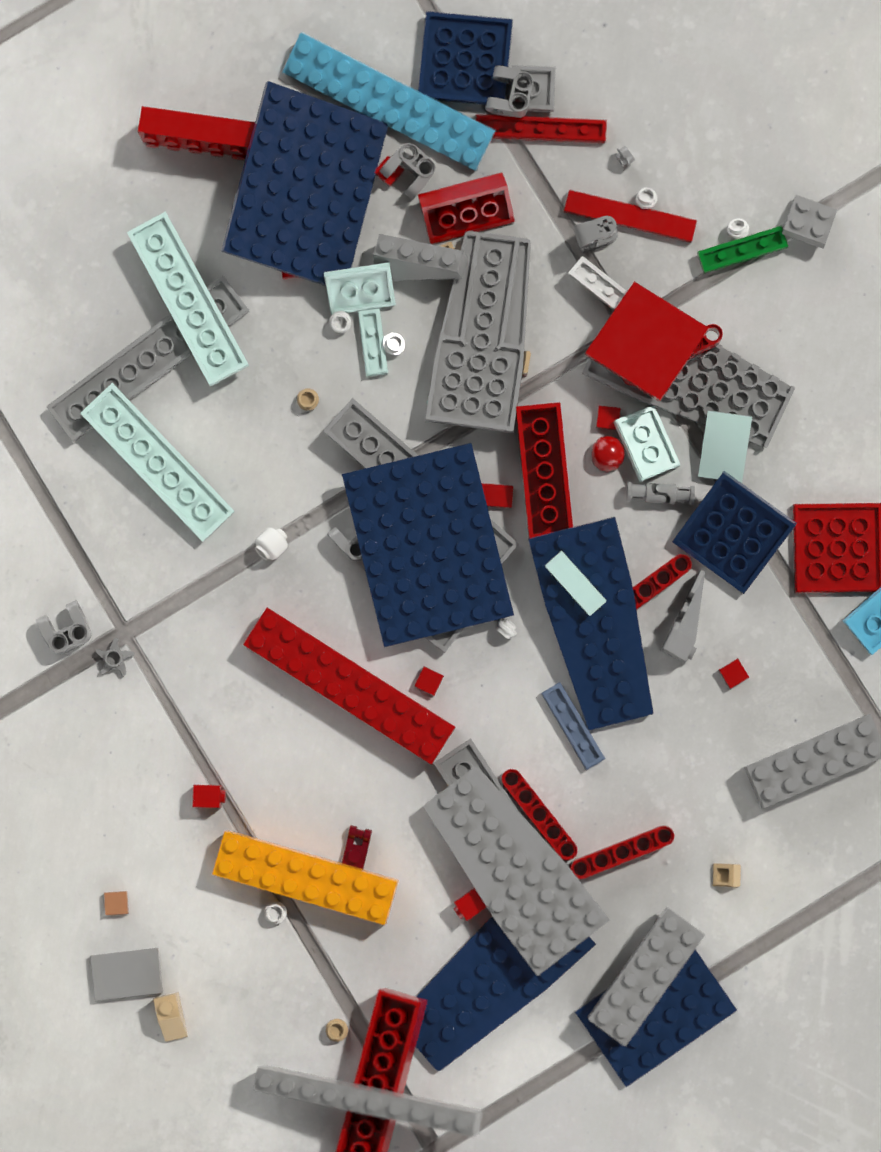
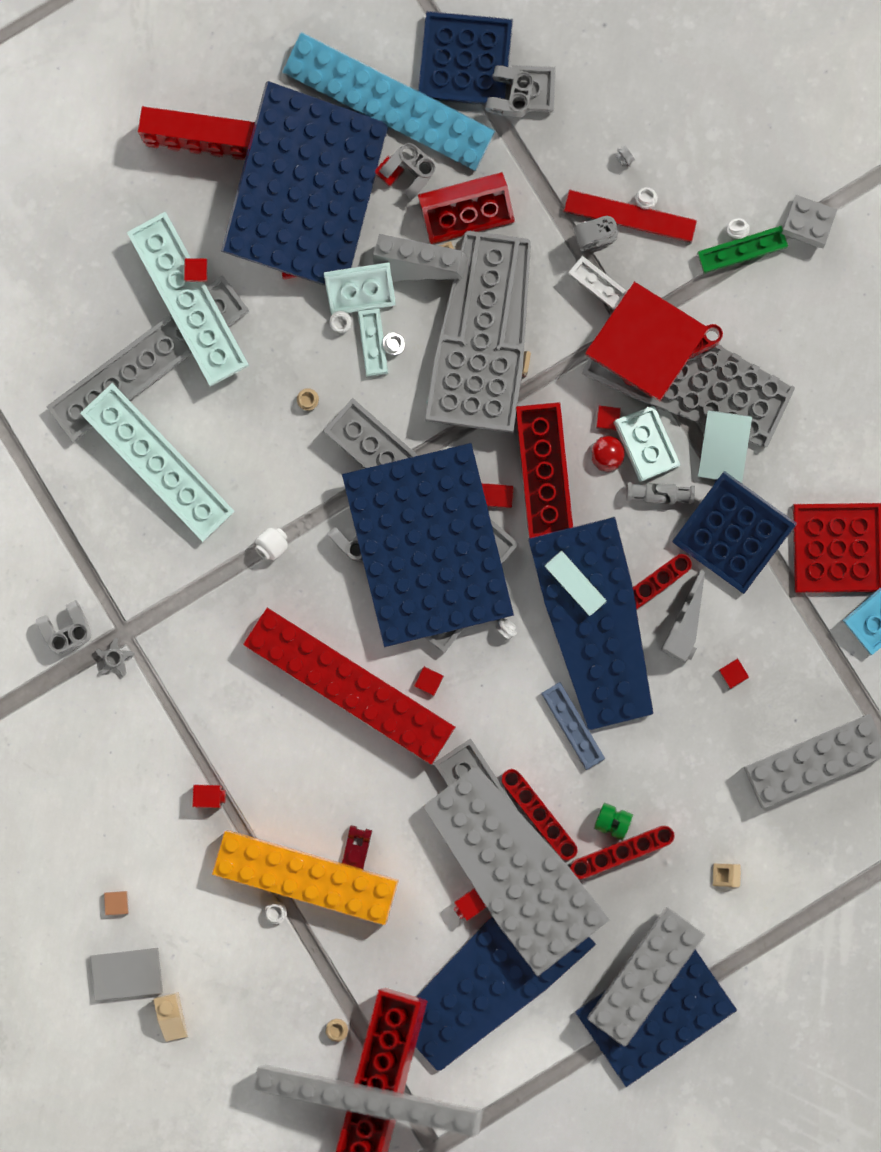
red tile [476,114,607,143] -> none
none -> red tile [184,258,208,282]
none -> green wheel [593,802,633,841]

